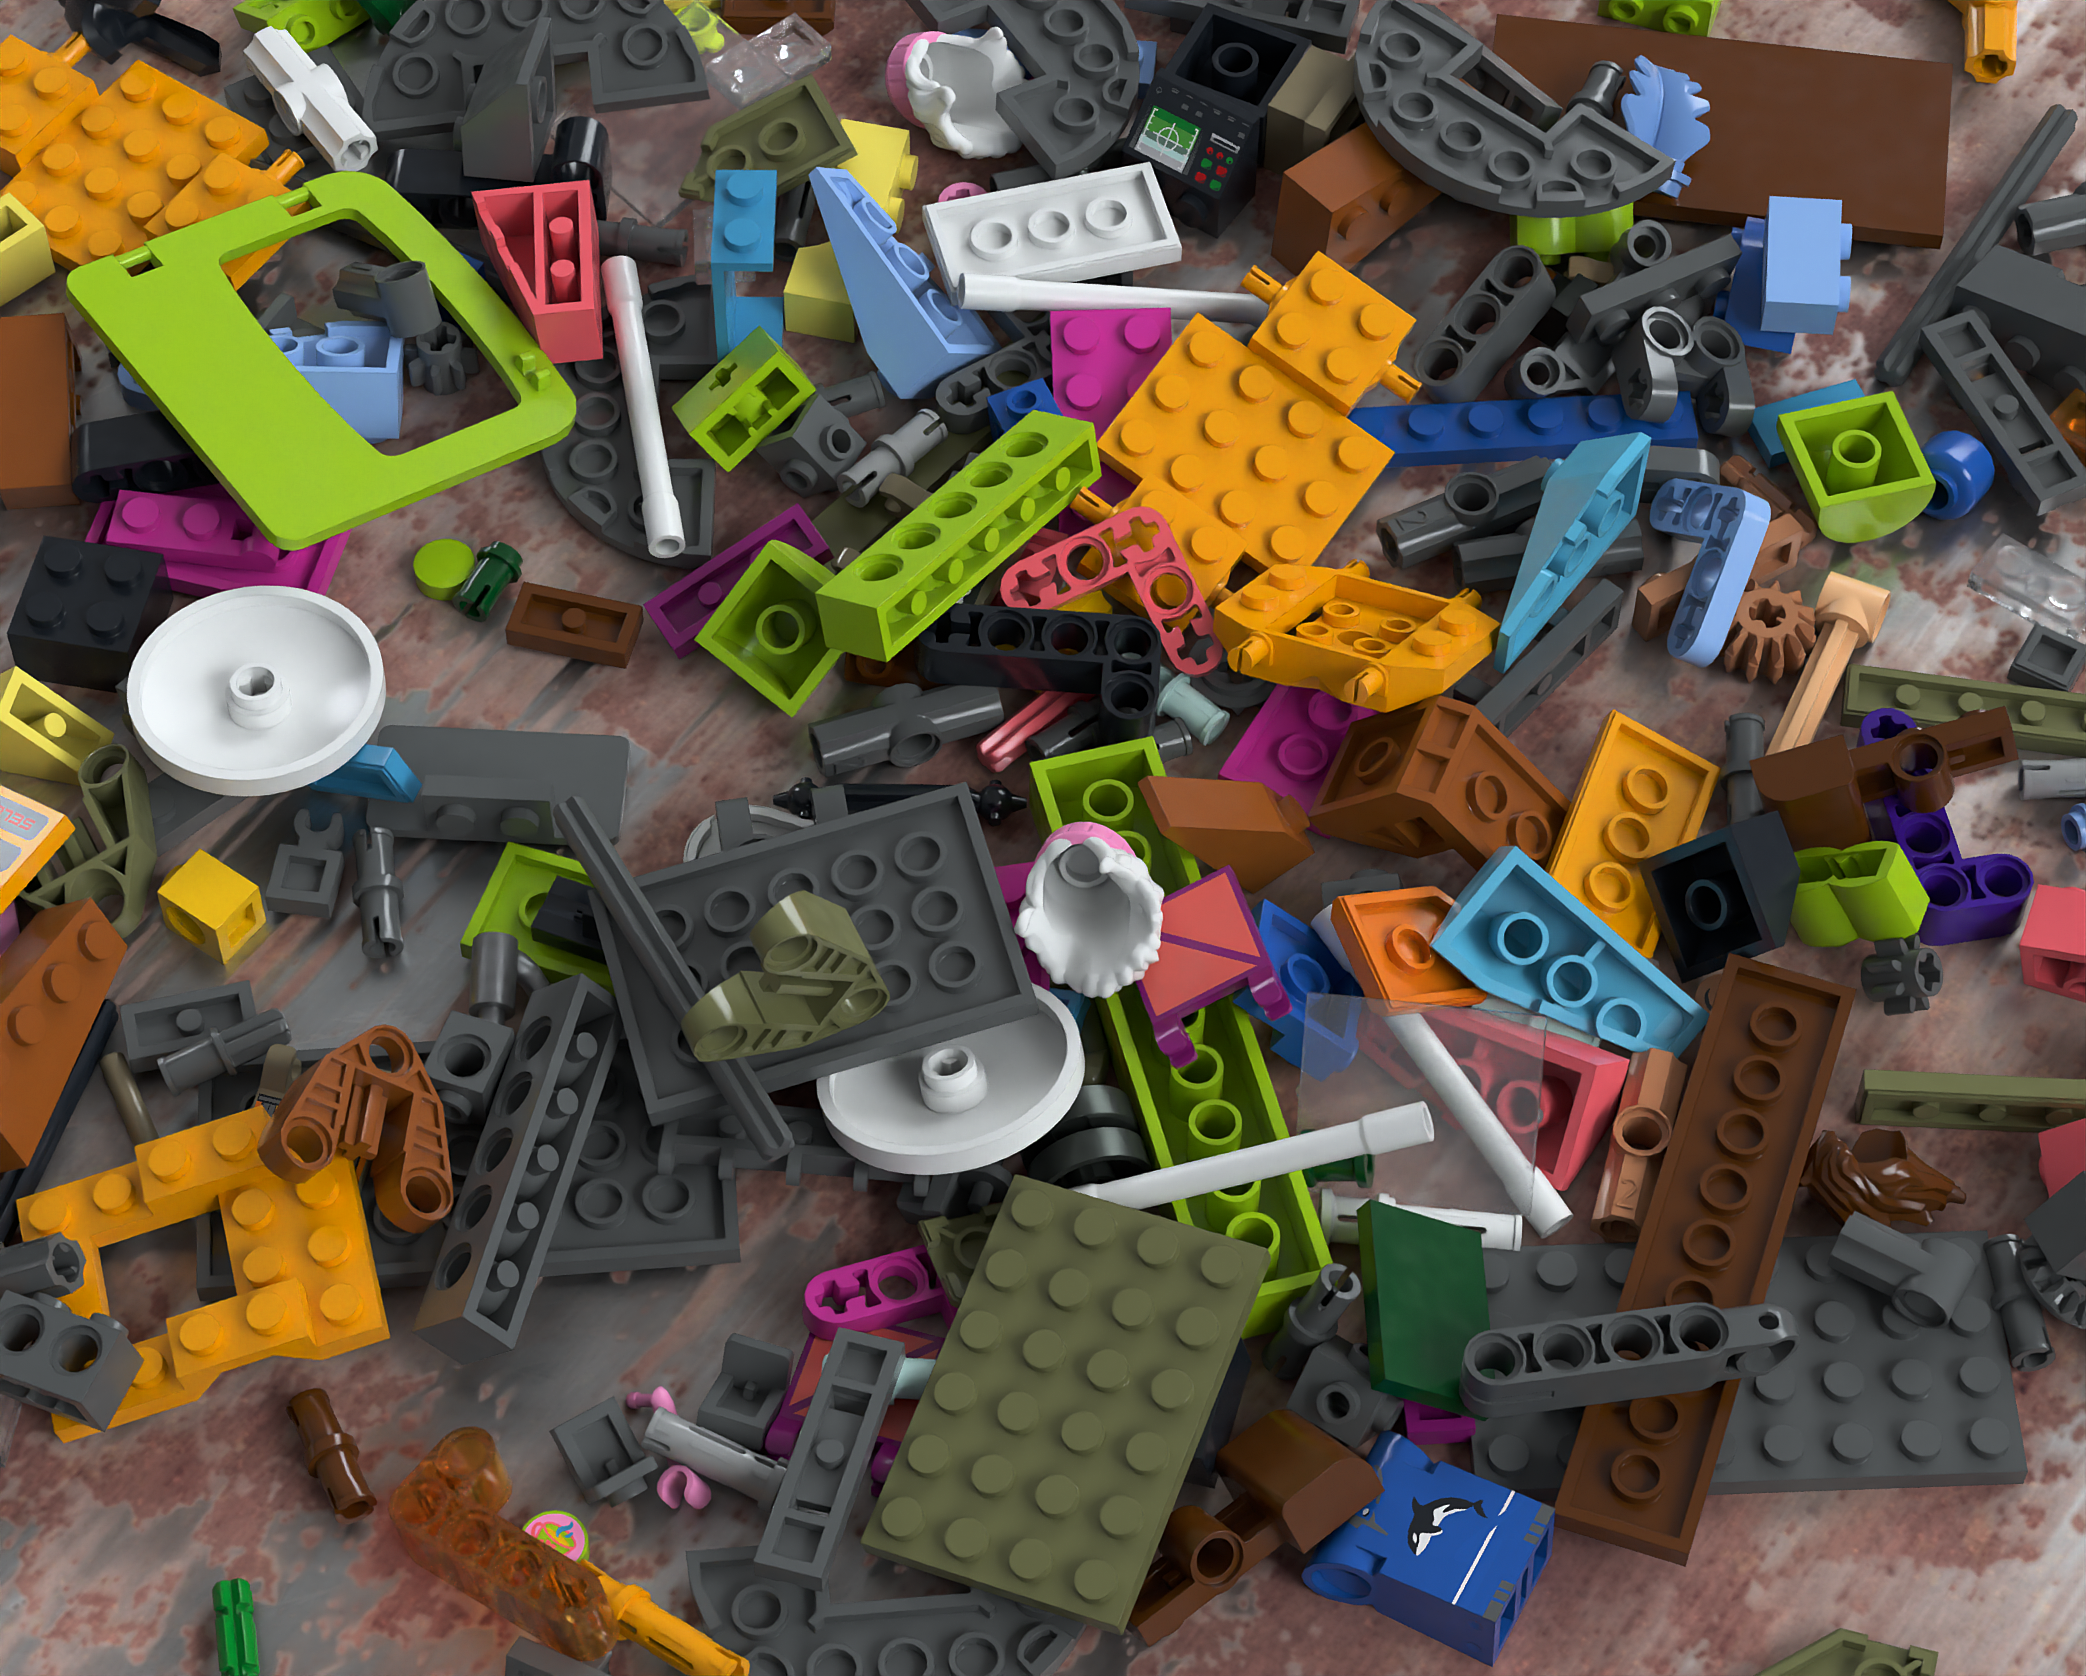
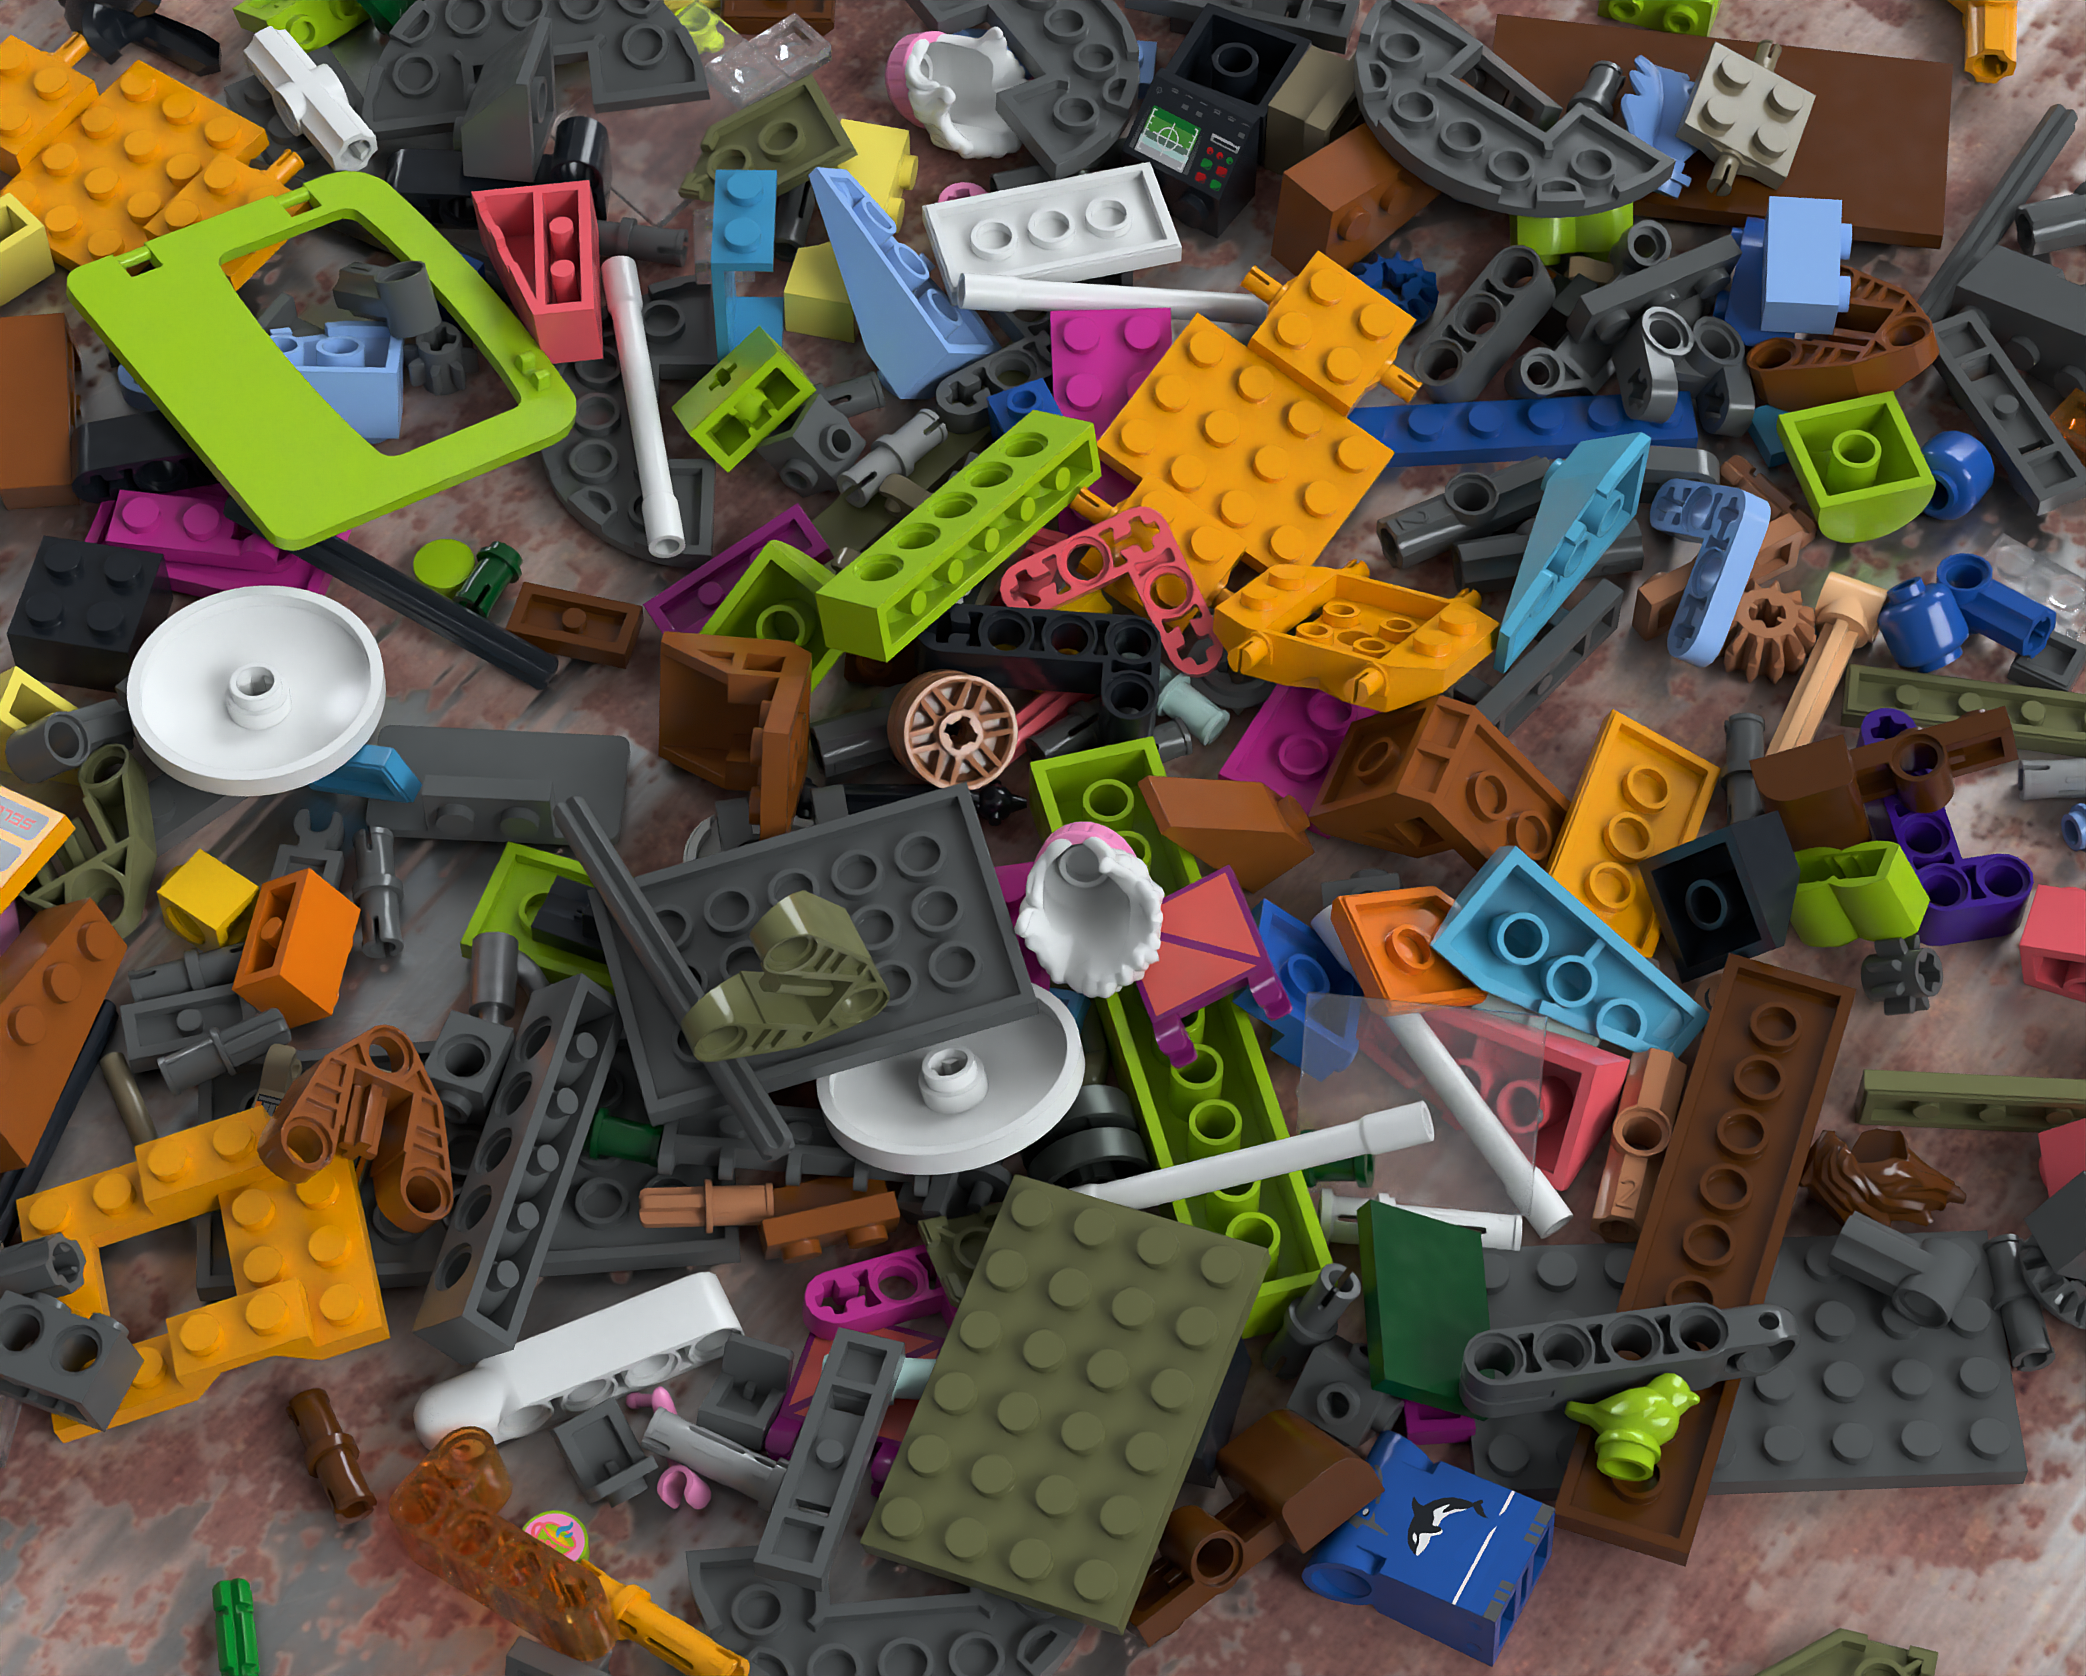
none -> dark grey piece [5,698,135,784]
none -> dark grey pin [128,941,245,1003]
none -> black axle [223,495,559,690]
none -> orange brick [232,868,361,1029]
none -> white piece [413,1272,745,1458]
none -> dark green pin [581,1107,664,1168]
none -> nougat axle [639,1179,774,1233]
none -> dark orange bracket [658,631,812,841]
none -> dark orange bracket [757,1176,900,1264]
none -> nougat wheel [887,669,1018,790]
none -> blue gear [1351,250,1439,328]
none -> lime animal [1565,1373,1700,1481]
none -> plate [1675,39,1816,197]
none -> dark orange connector [1746,265,1940,412]
none -> blue head [1877,577,1969,673]
none -> blue piece [1936,553,2056,659]

